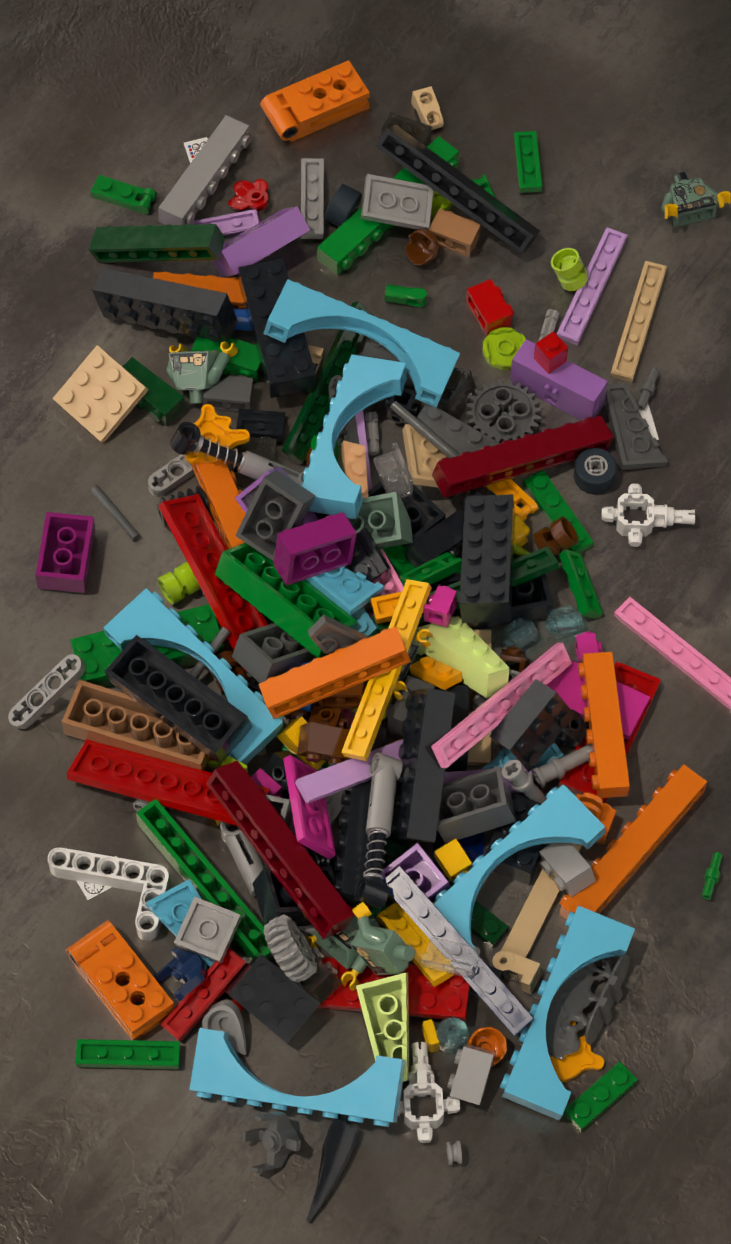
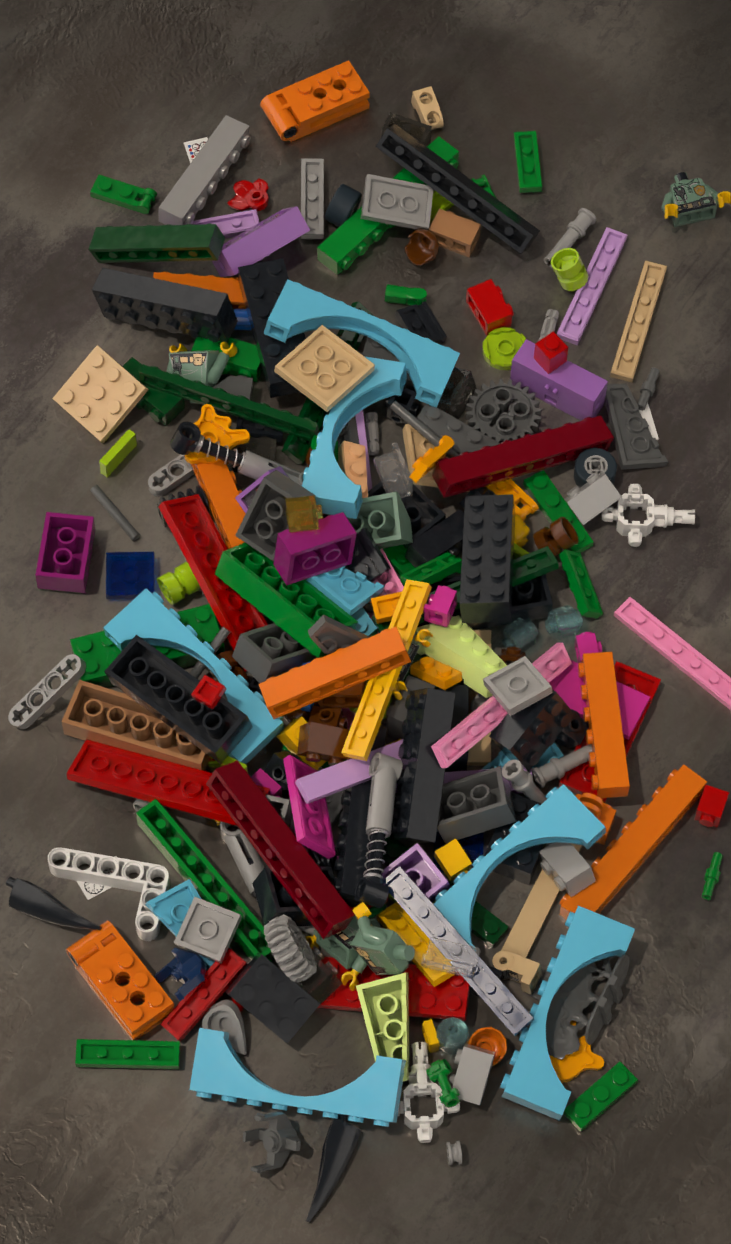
none -> black piece [6,877,102,930]
none -> lime tile [99,429,137,477]
none -> clear blue plate [106,551,155,599]
none -> dark green plate [139,364,318,441]
none -> red tile [191,675,227,709]
none -> tan plate [274,325,375,412]
none -> clear yellow brick [285,495,323,532]
none -> black plate [395,301,447,343]
none -> light orange plate [409,435,454,483]
none -> green bar [426,1059,460,1108]
none -> light grey plate [483,656,553,716]
none -> light grey pin [544,208,597,268]
none -> light grey brick [564,471,622,525]
none -> red brick [694,785,729,828]

